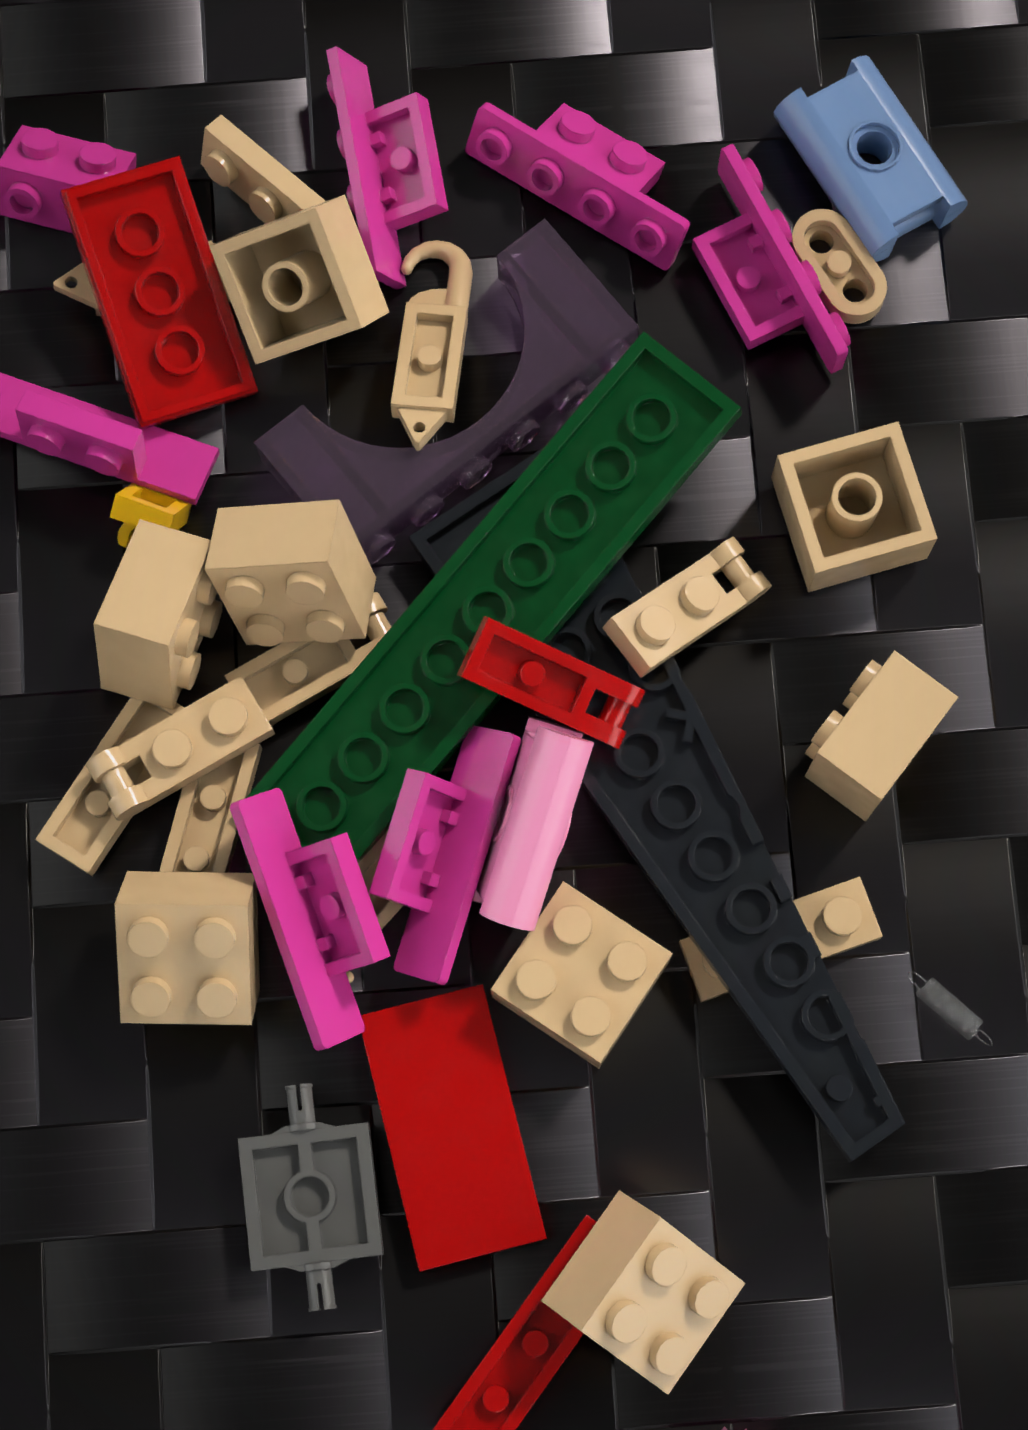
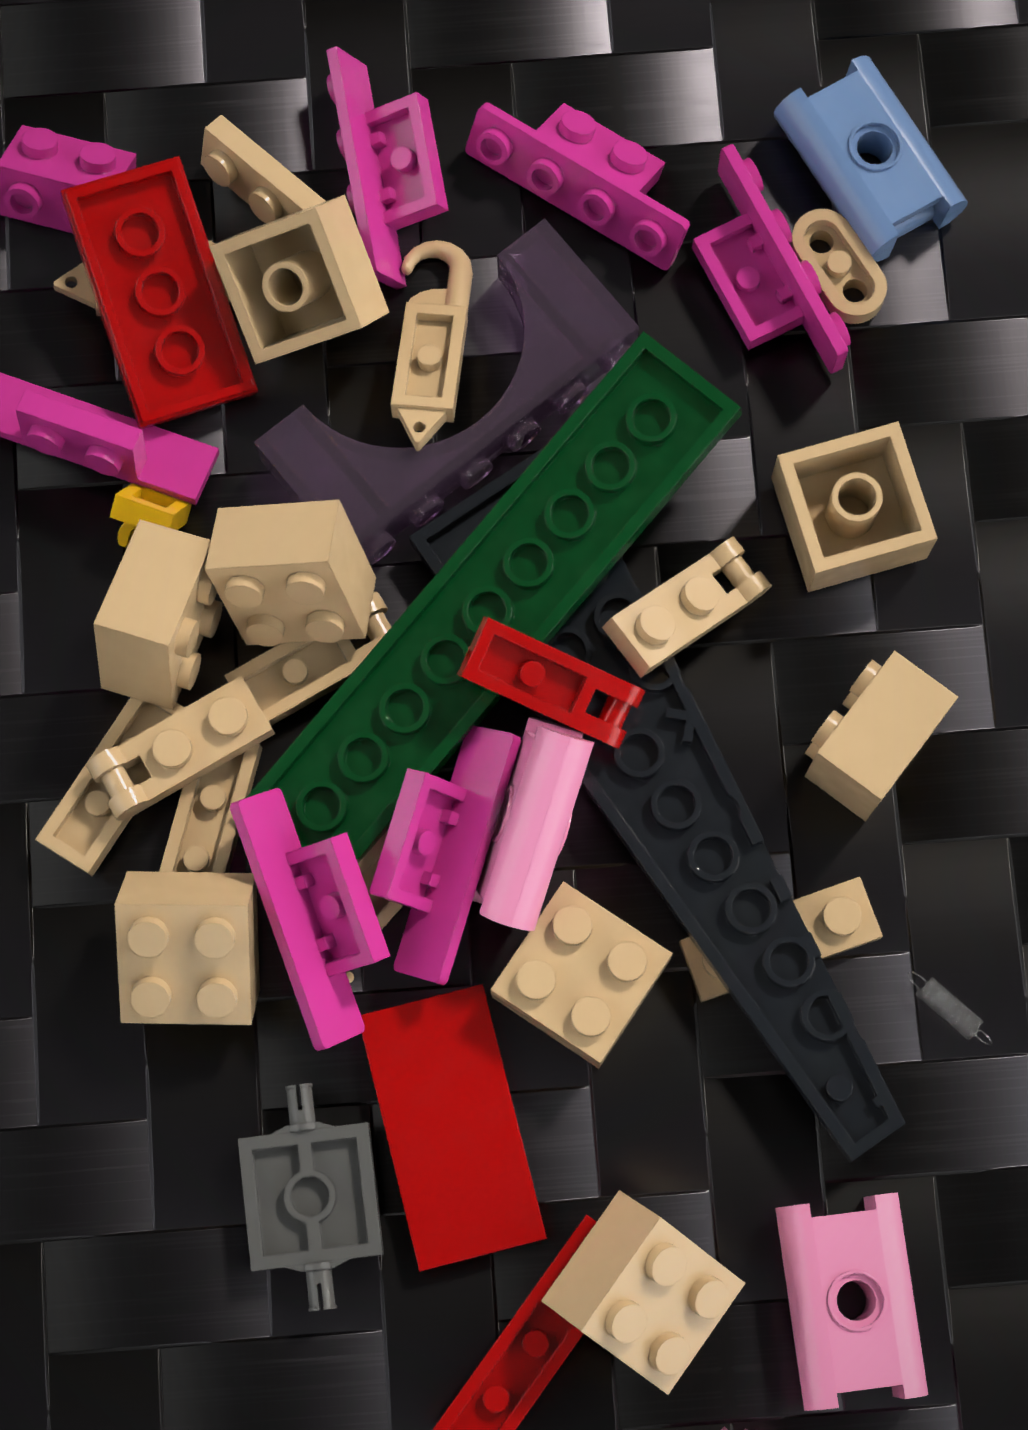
none -> bright pink piece [775,1192,928,1411]

